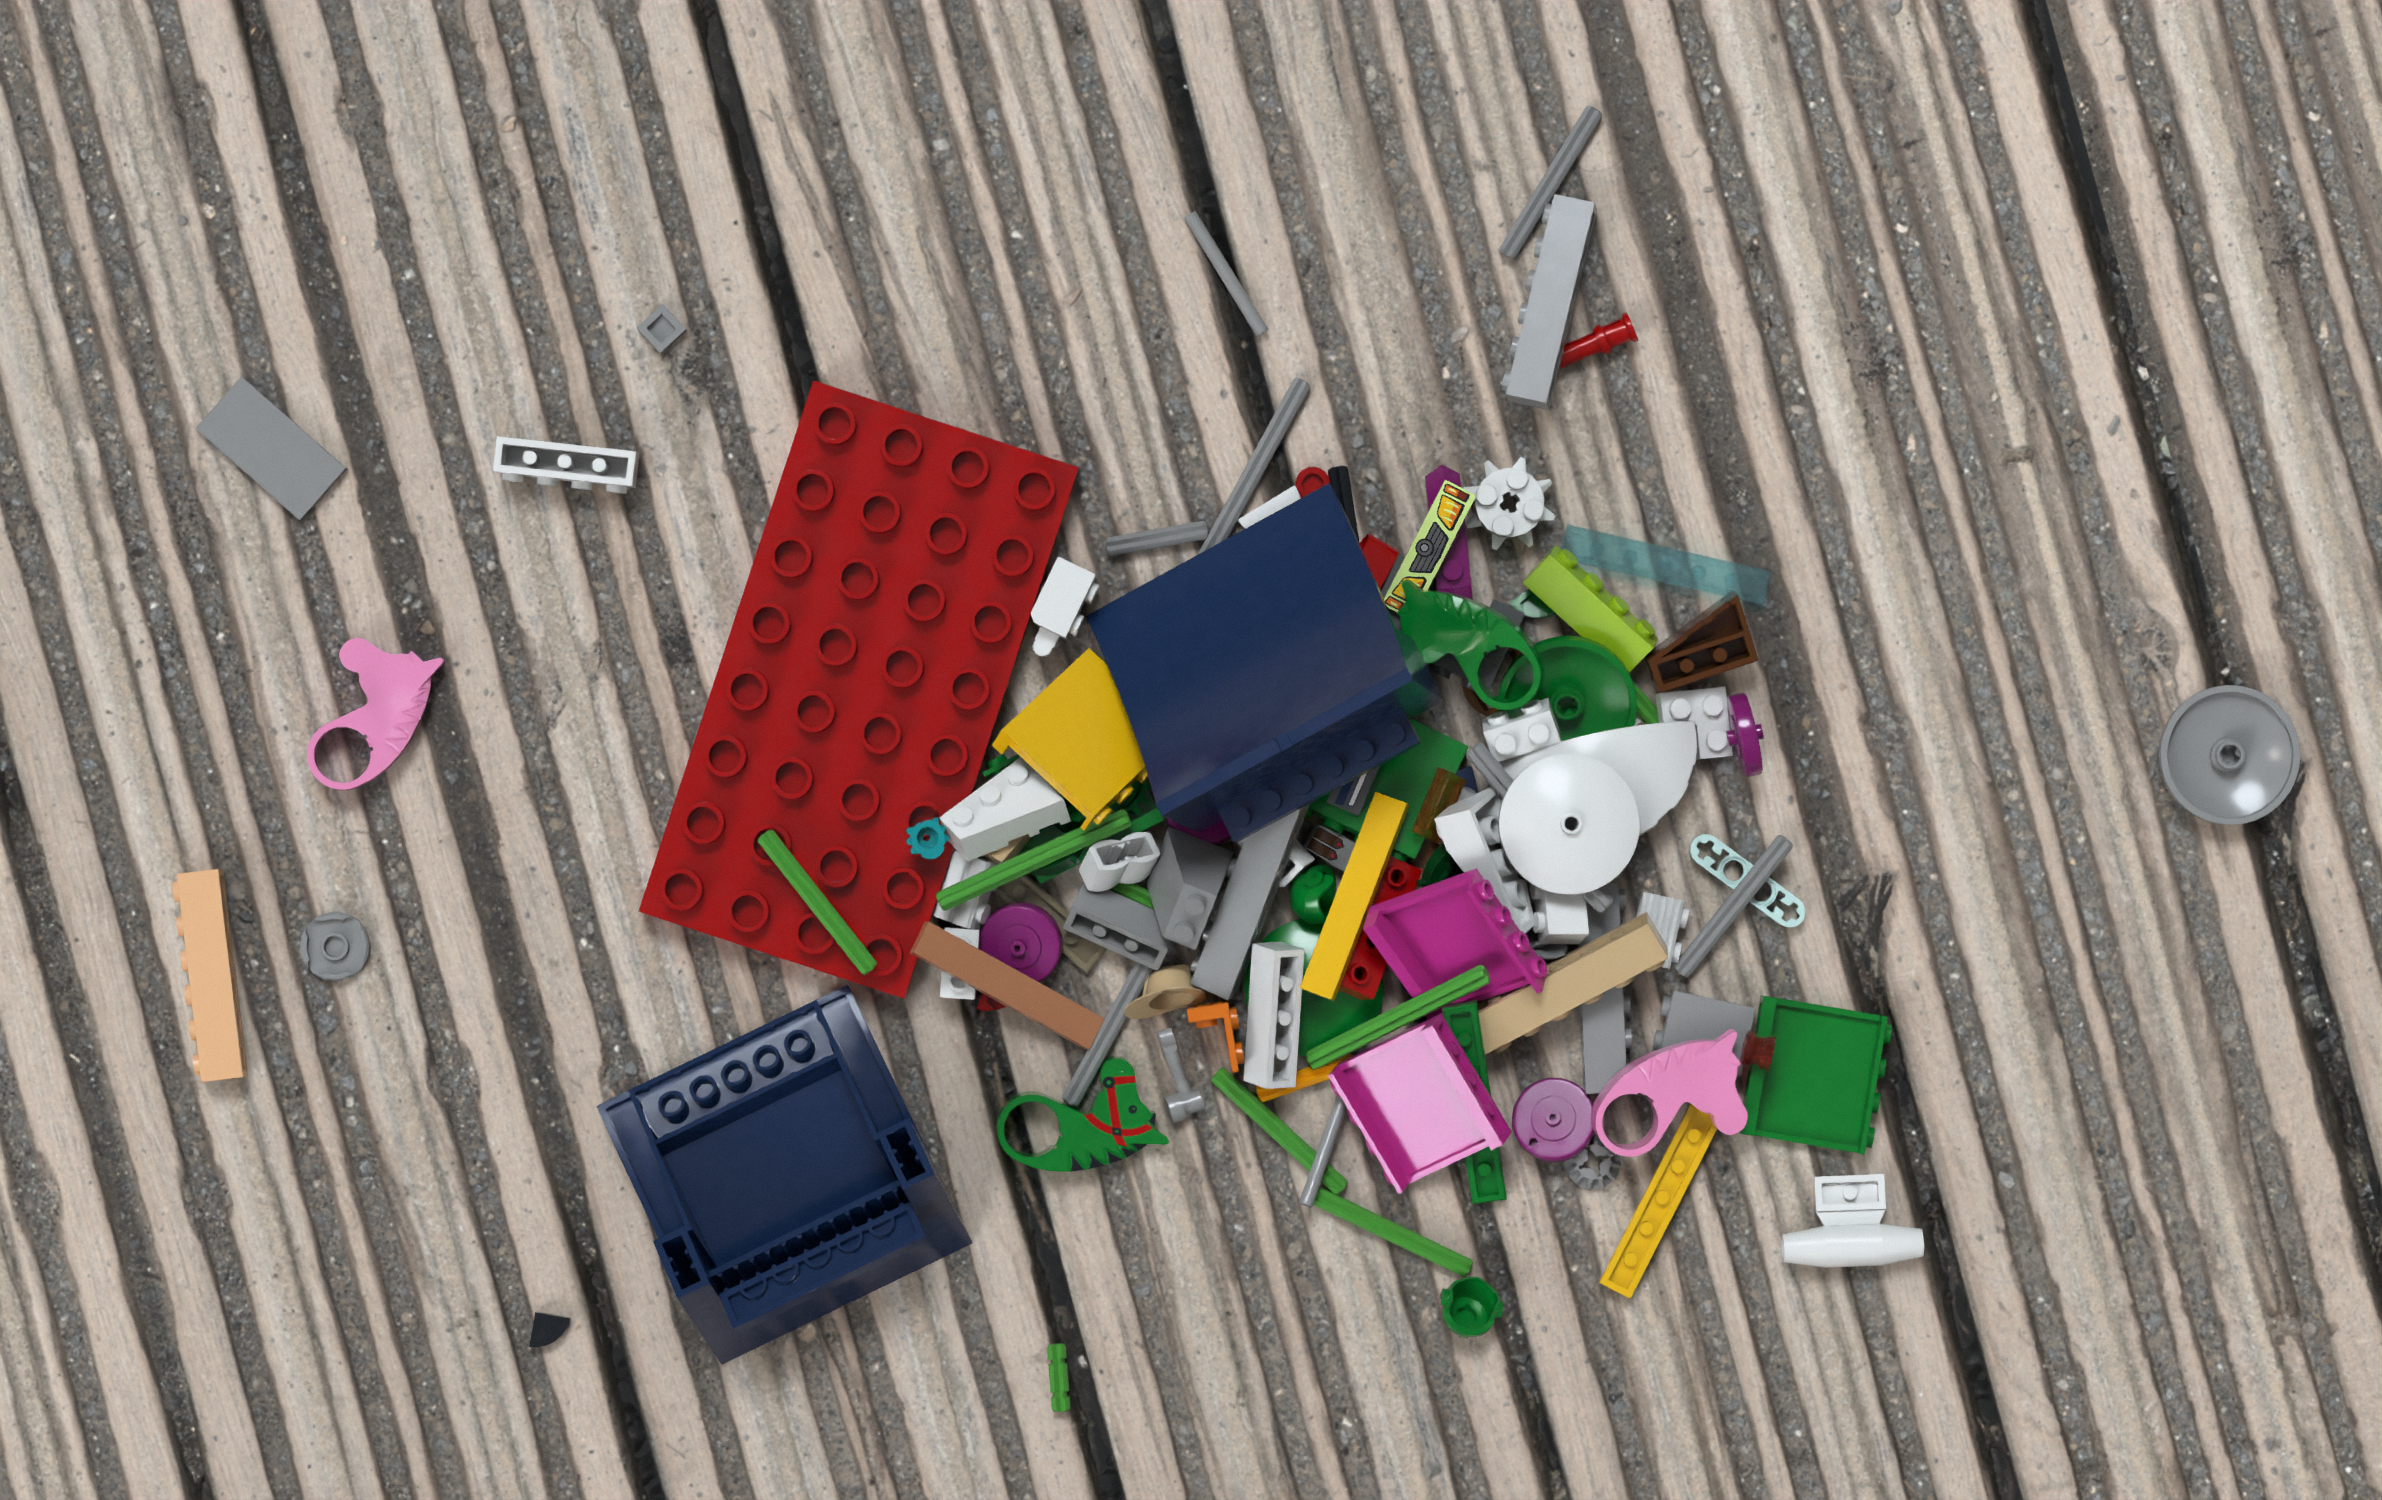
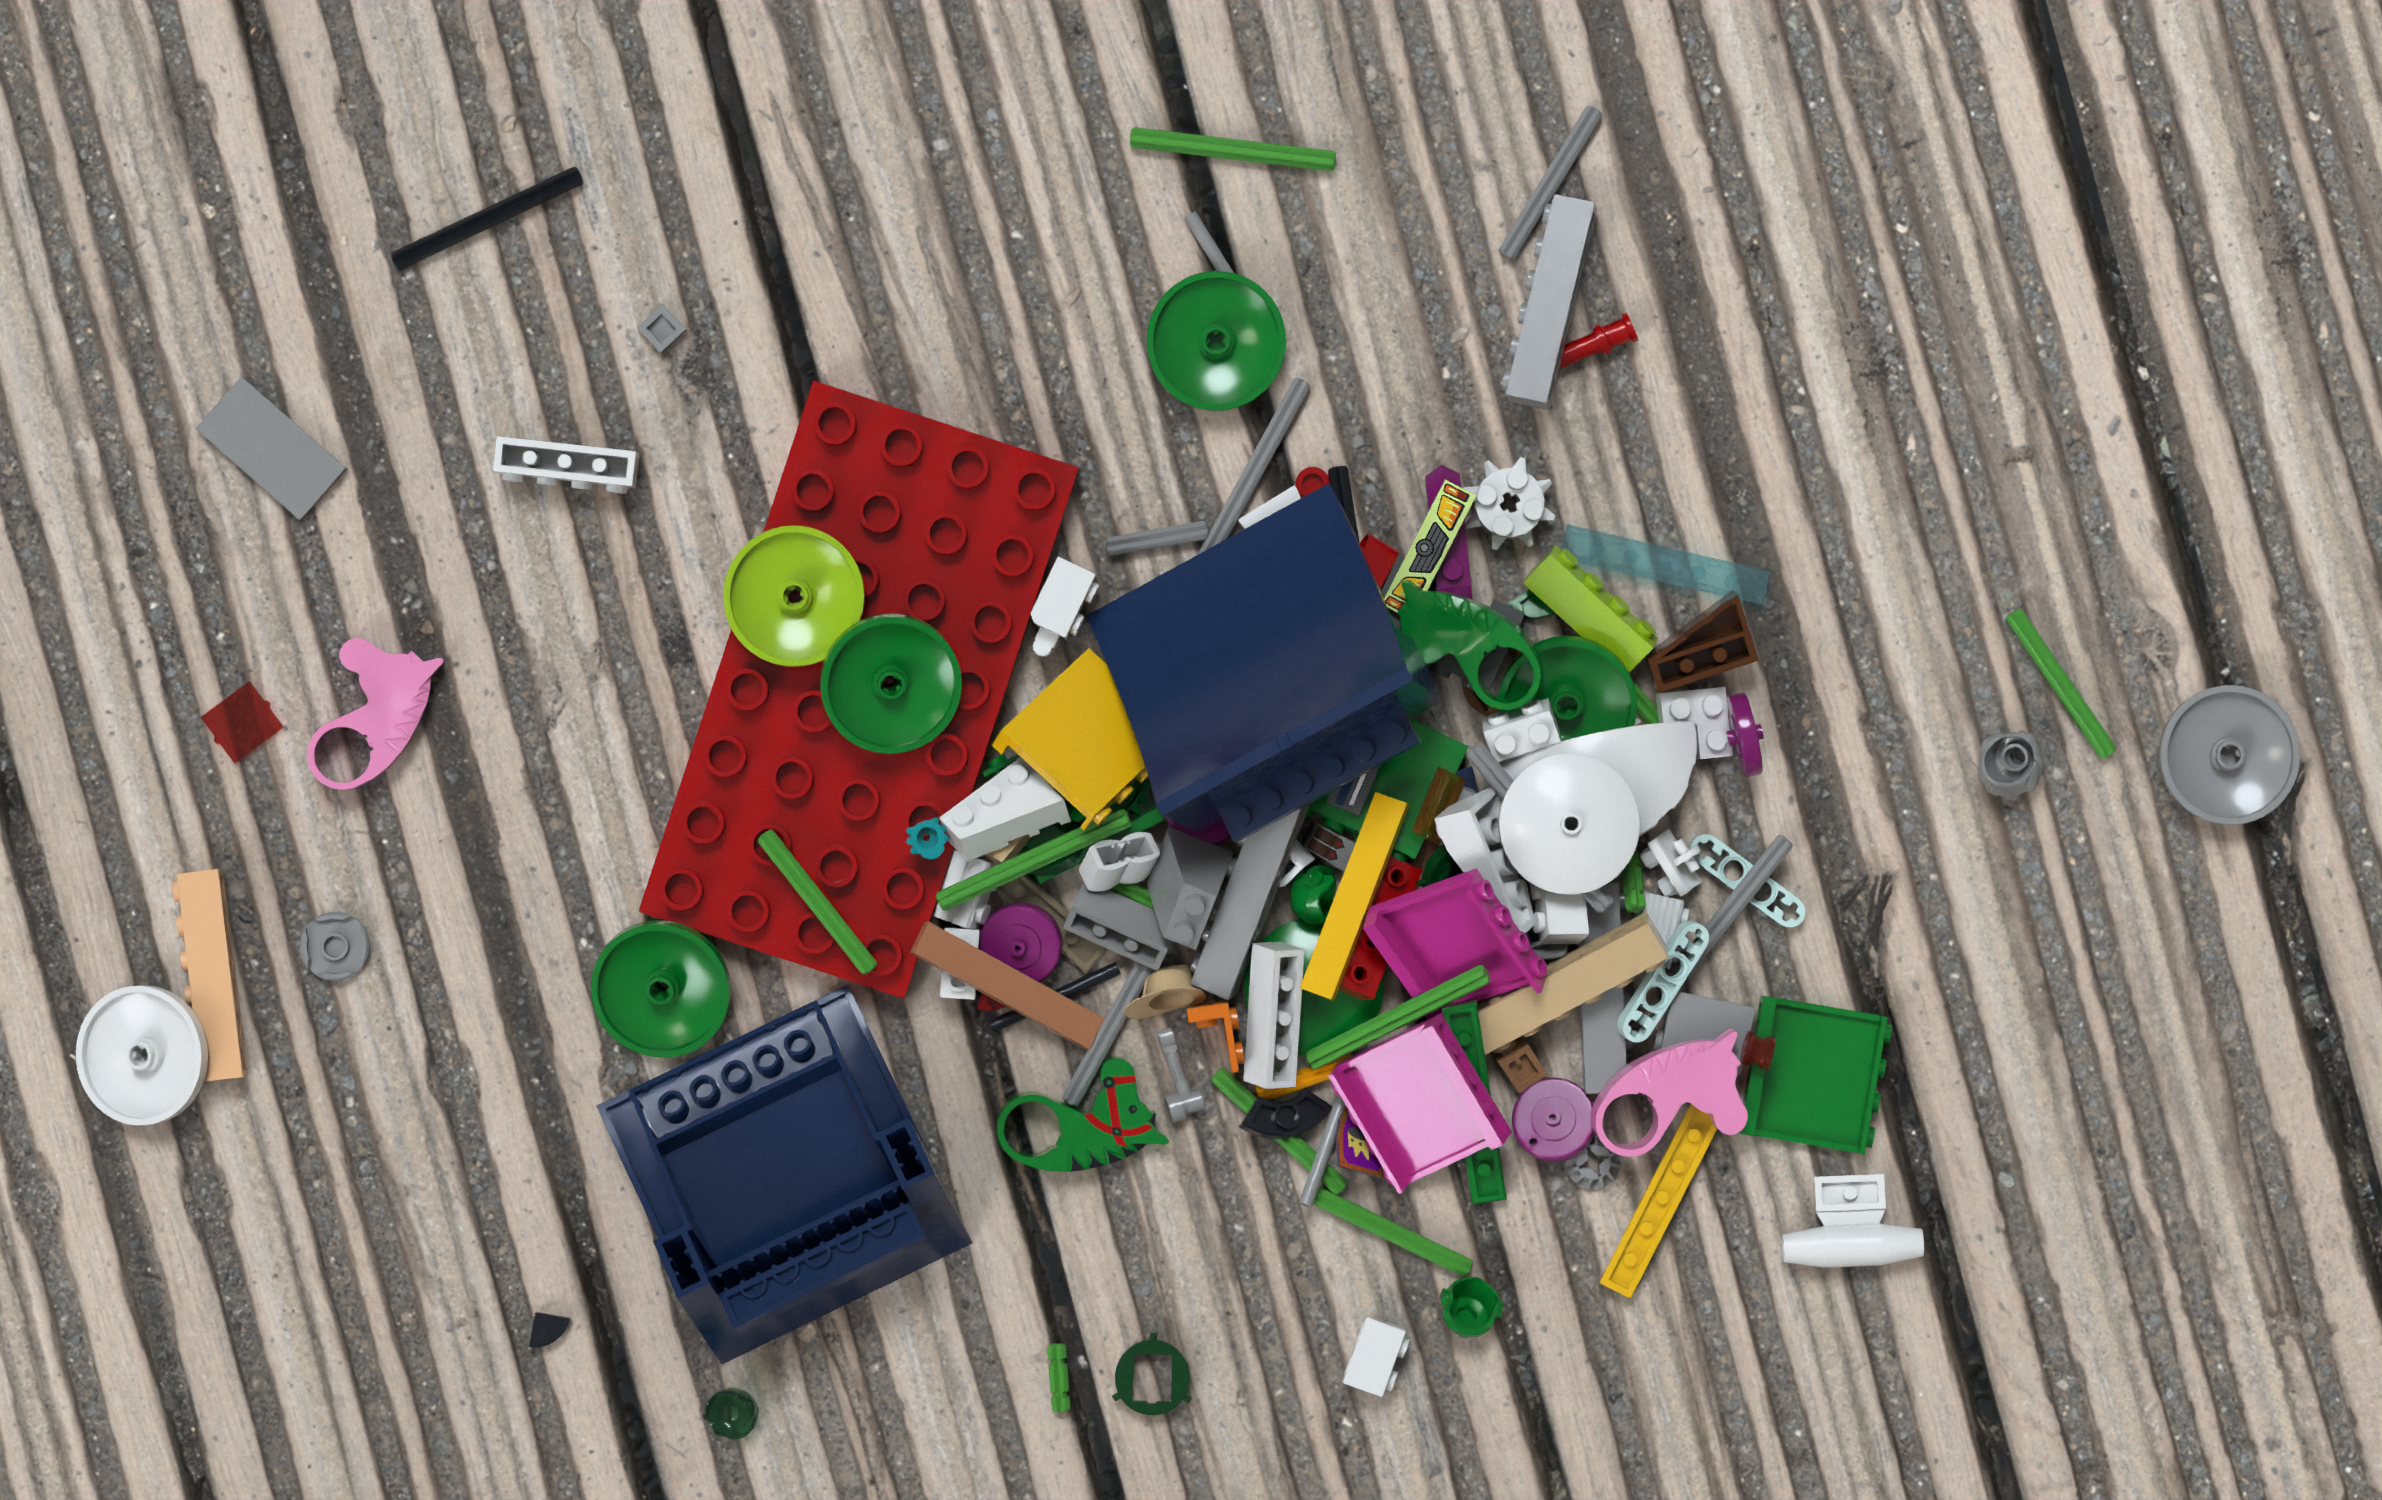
none -> white dish [76,985,208,1125]
none -> clear red piece [201,681,284,763]
none -> black axle [391,167,584,270]
none -> green dish [591,920,731,1058]
none -> clear green hair [703,1387,759,1440]
none -> lime dish [723,526,865,667]
none -> green dish [820,614,962,754]
none -> black bar [989,962,1121,1033]
none -> dark green piece [1112,1333,1192,1415]
none -> bright green axle [1130,127,1336,171]
none -> green dish [1147,271,1286,411]
none -> black tile [1239,1088,1333,1139]
none -> shield [1328,1105,1386,1179]
none -> white brick [1342,1315,1410,1397]
none -> medium nougat bracket [1490,1036,1548,1094]
none -> light aqua beam [1617,920,1709,1042]
none -> bright green axle [1621,851,1646,914]
none -> white hips [1640,829,1702,897]
none -> light grey hair [1978,731,2043,800]
none -> bright green axle [2006,609,2116,758]

